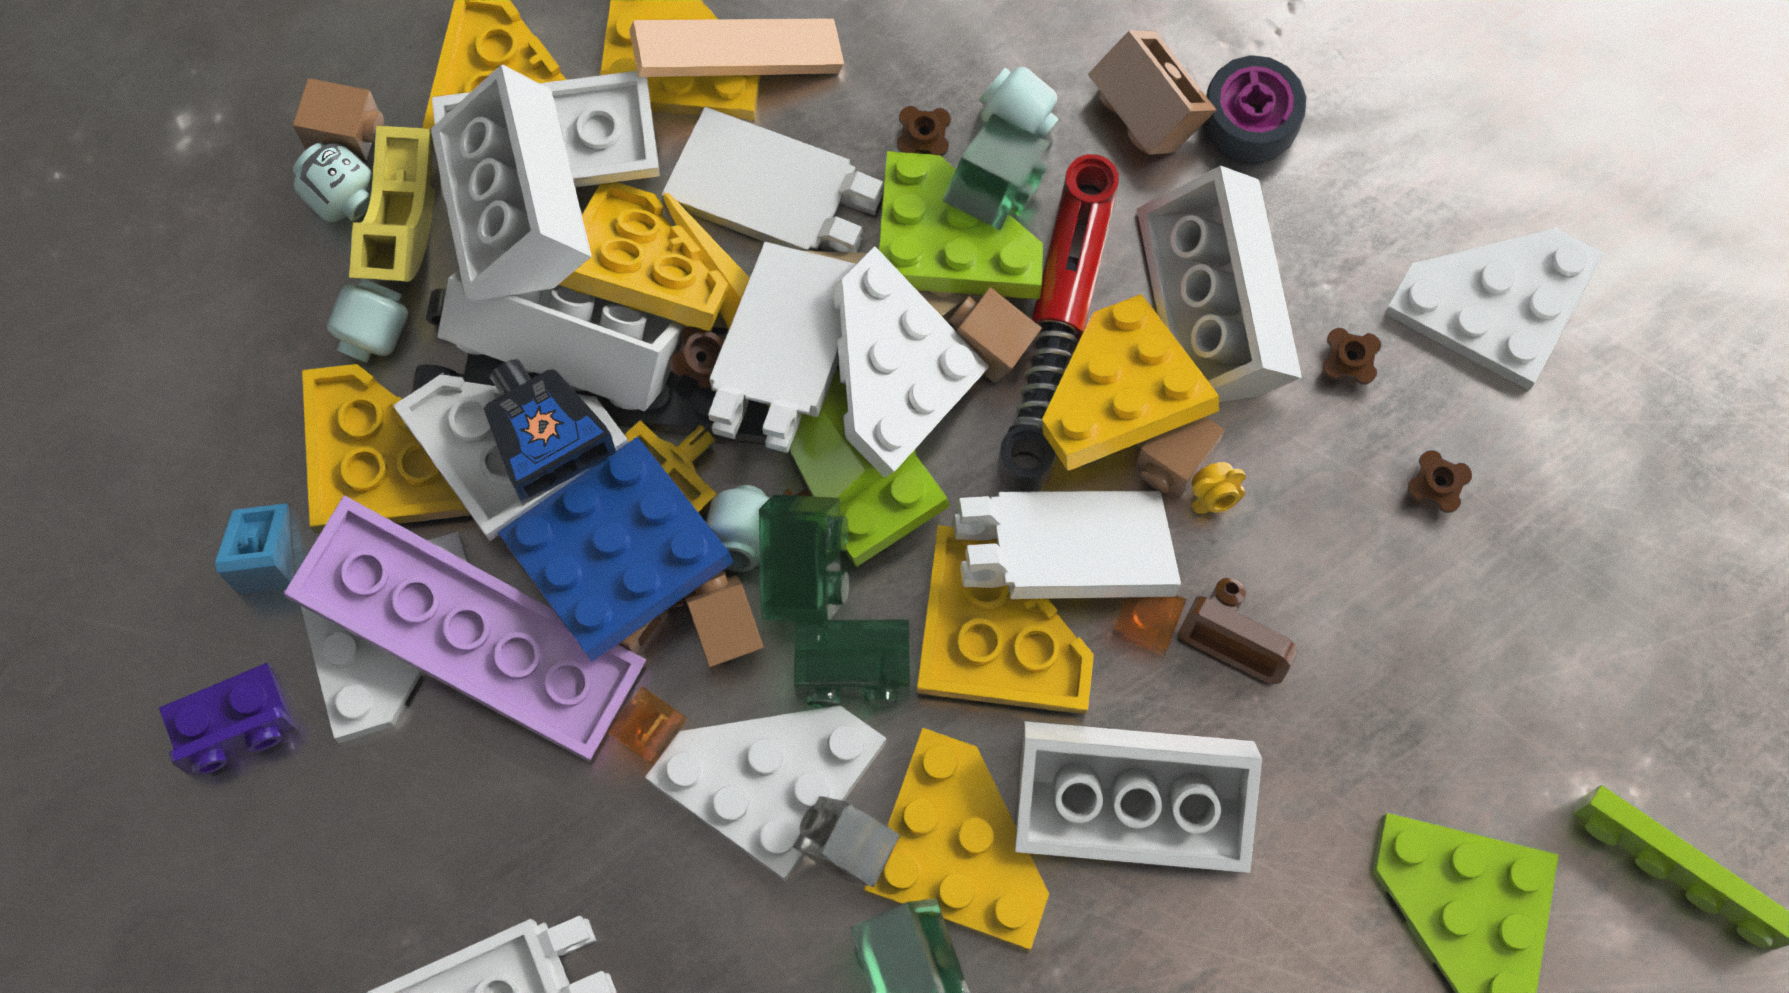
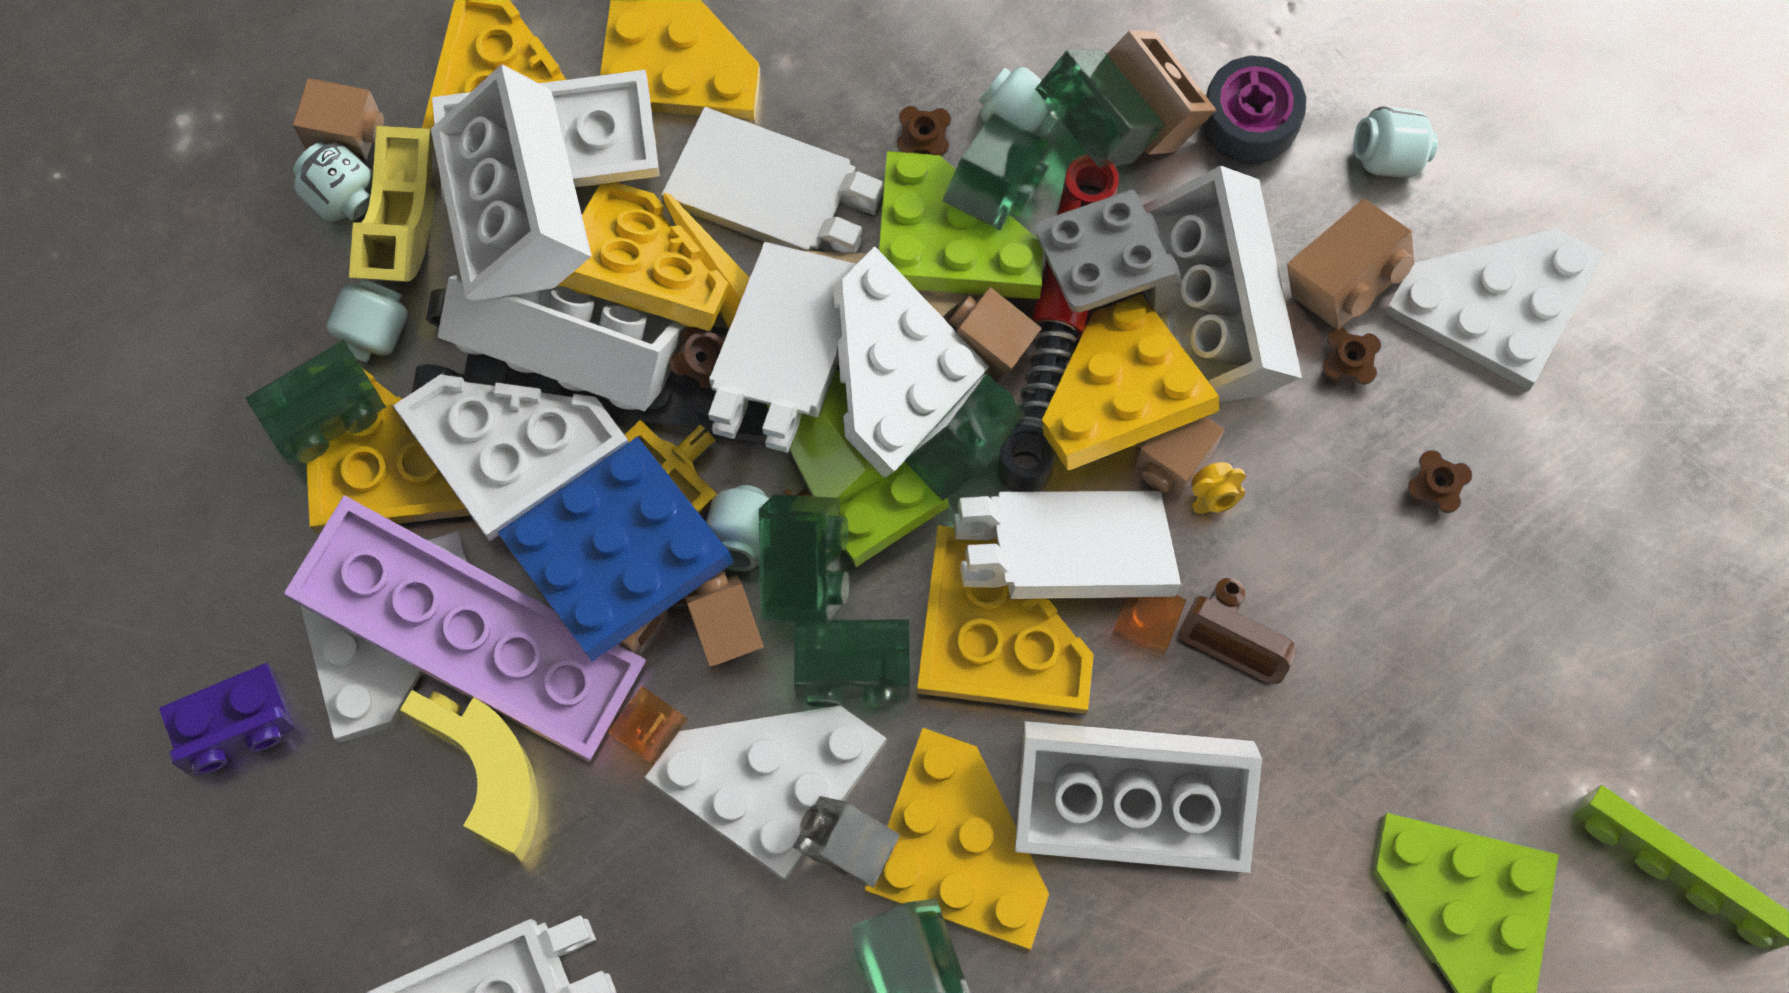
dark azure slope [215,503,294,594] -> none
torso [483,359,616,506] -> none
light nougat tile [629,19,844,77] -> none
none -> clear green brick [245,340,386,465]
none -> light yellow arch [400,690,539,862]
none -> clear green brick [904,373,1025,501]
none -> clear green brick [1035,49,1165,167]
none -> light grey bracket [1036,189,1181,315]
none -> medium nougat brick [1287,198,1415,330]
none -> light aqua head [1353,106,1438,179]

